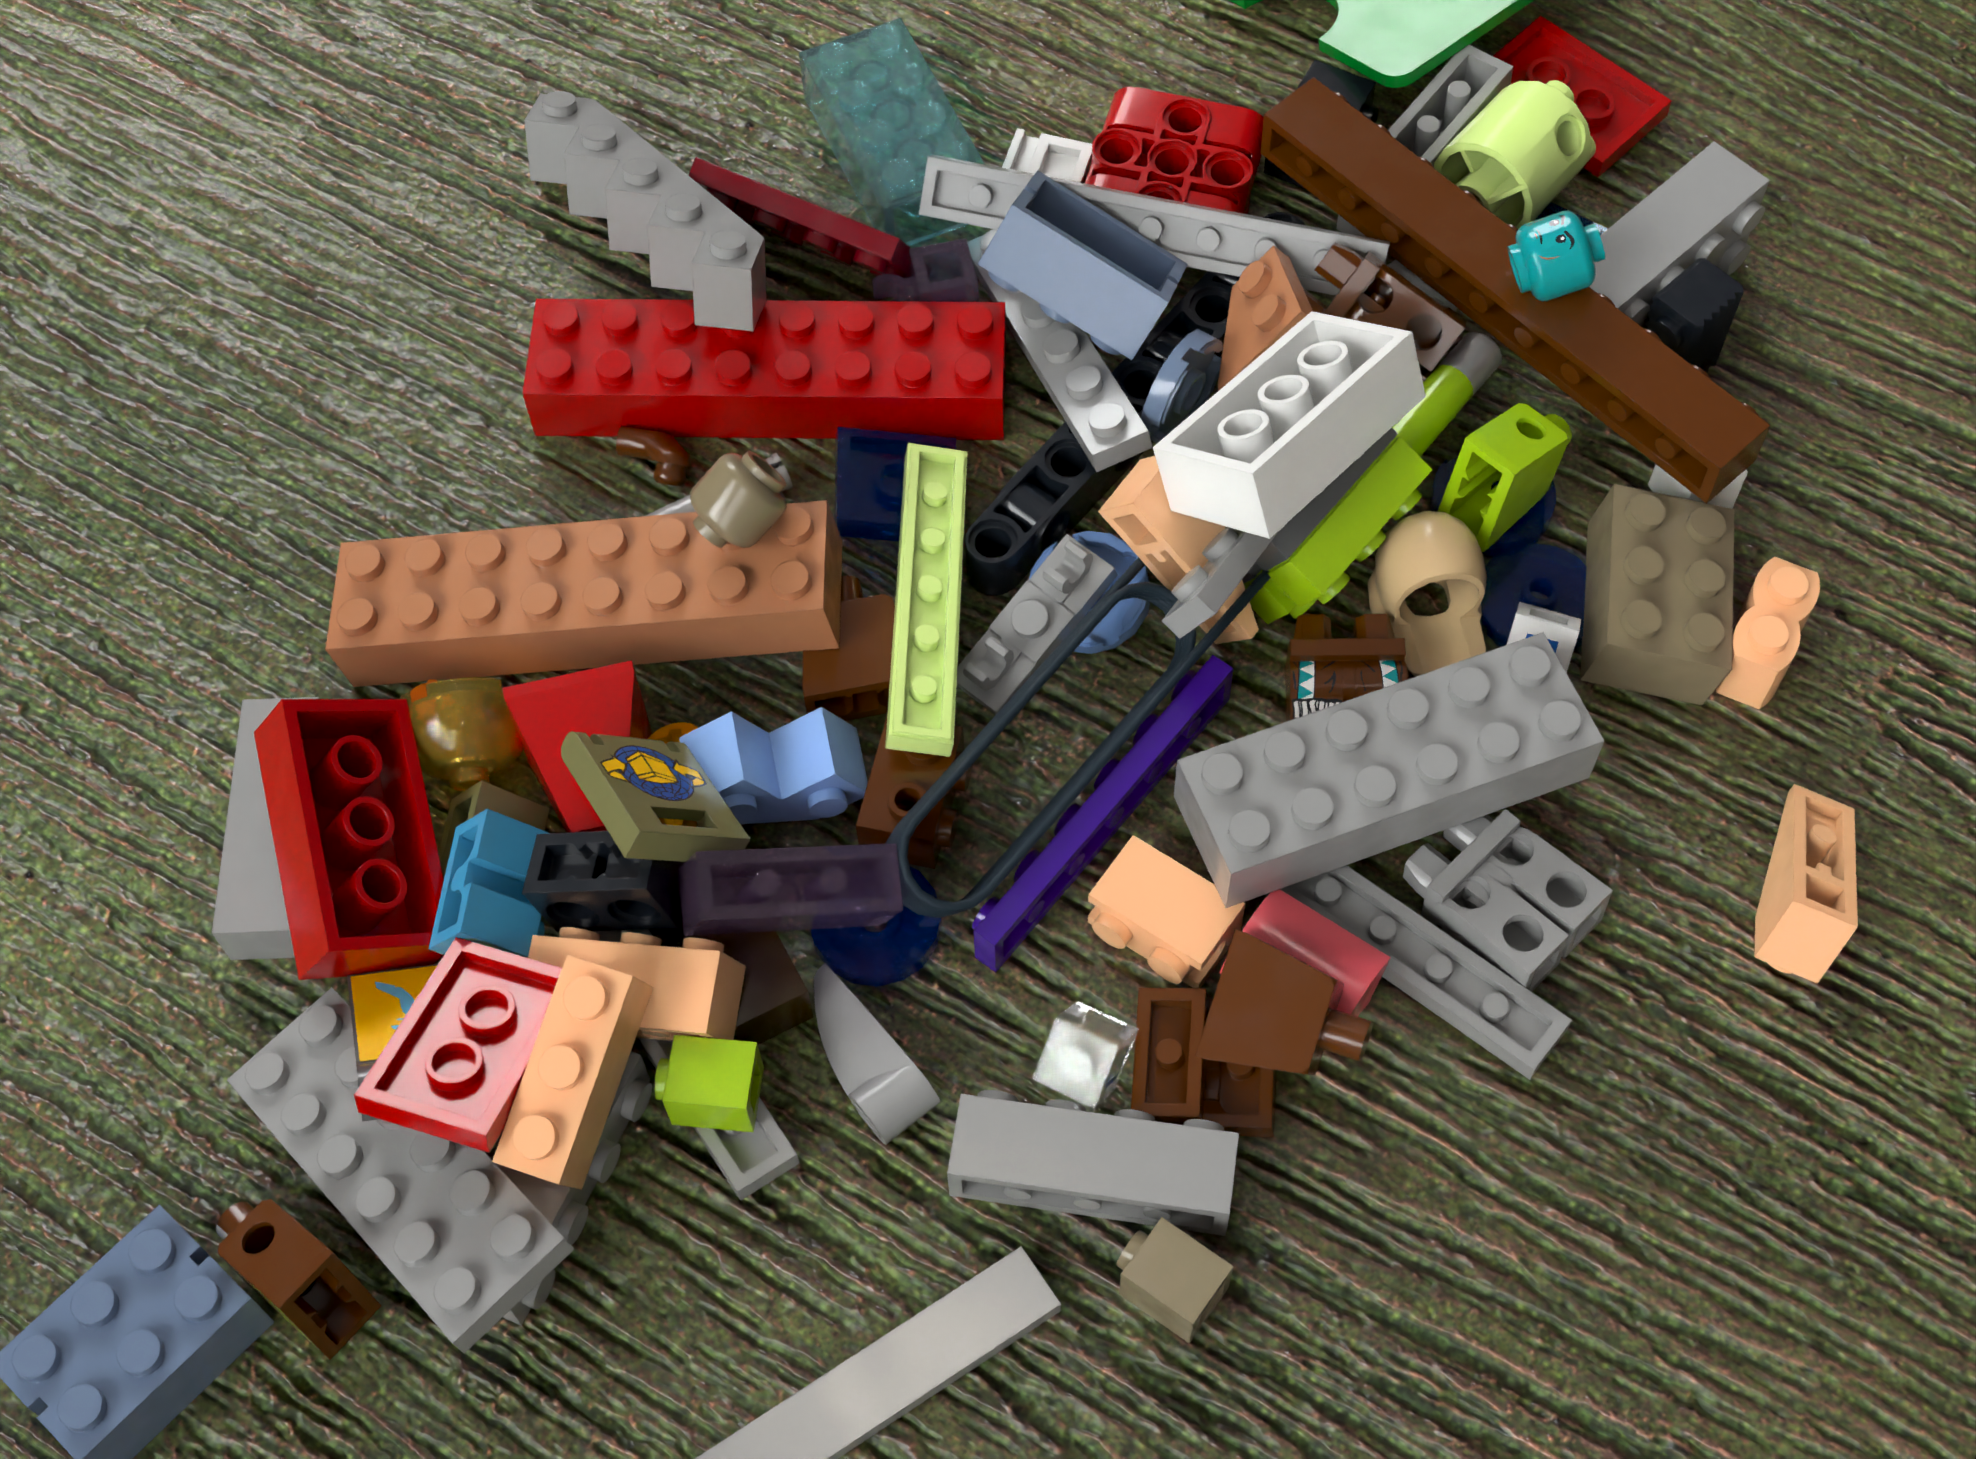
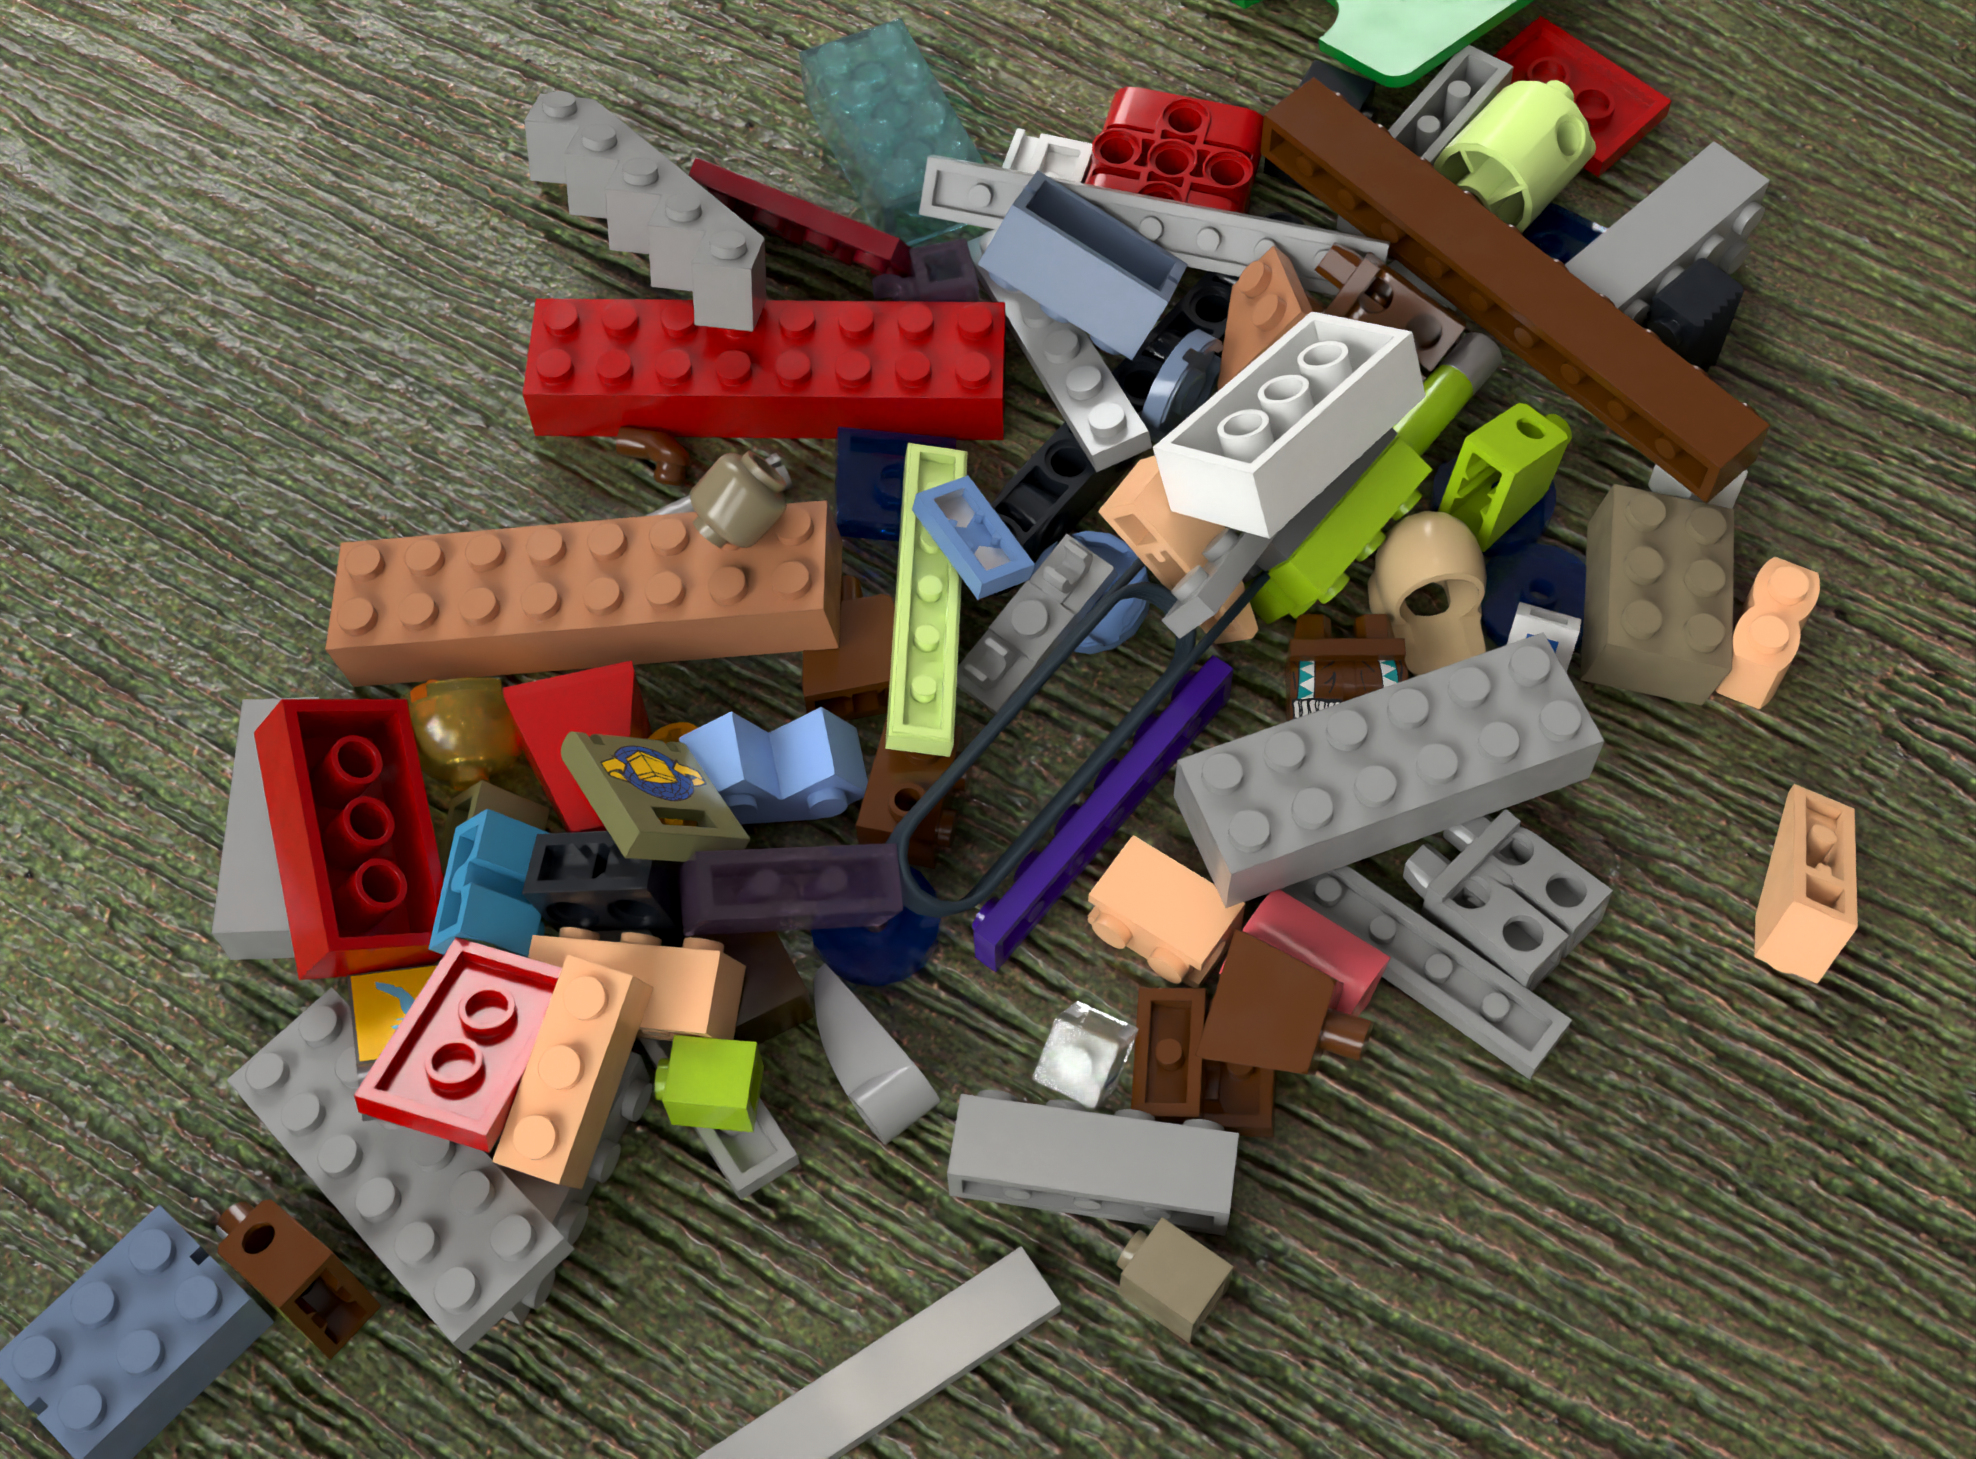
teal head [1507,210,1605,302] -> none
none -> medium blue piece [912,475,1035,600]

